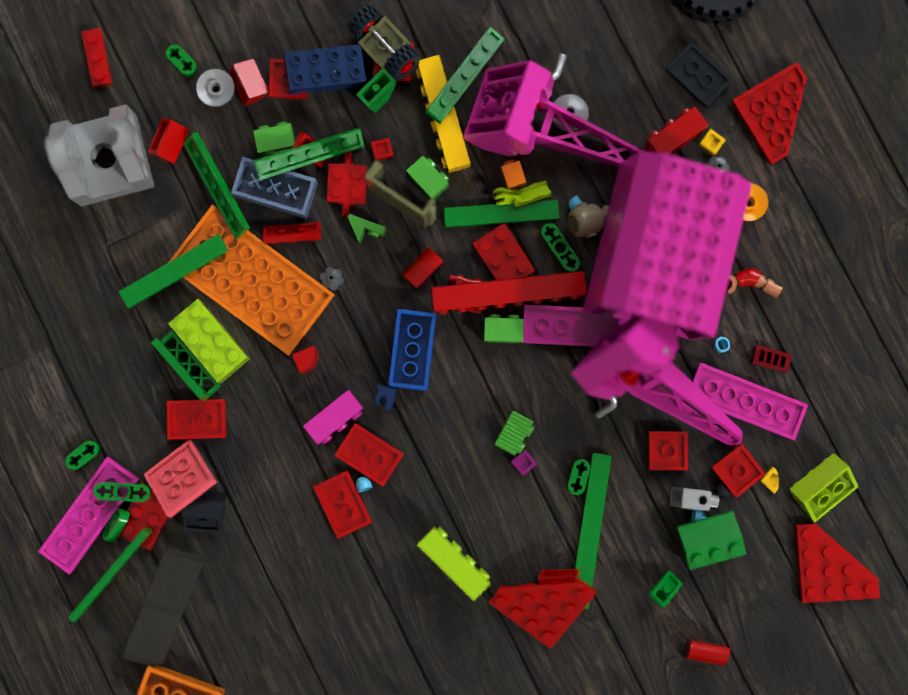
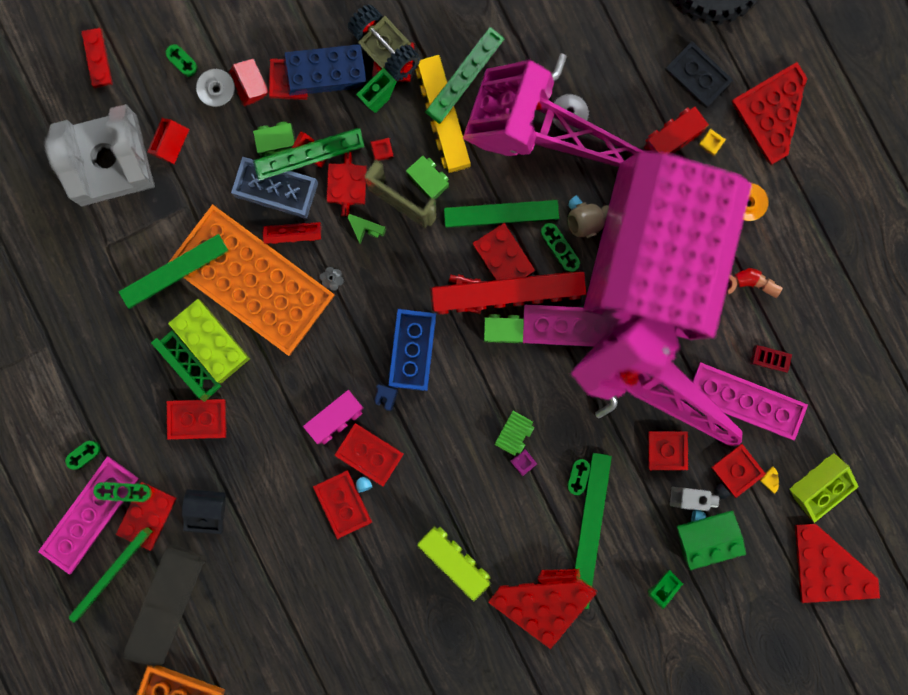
green beam [102,508,129,543] -> none
coral plate [143,439,217,518] -> none
green tile [183,132,250,239] -> none
red brick [292,346,319,375] -> none
red brick [401,247,444,290] -> none
lime arm [493,180,552,207] -> none
orange brick [501,160,526,189] -> none
red brick [685,639,730,666] -> none
dark grey plant [706,157,730,172] -> none
medium azure hinge [713,337,730,353] -> none

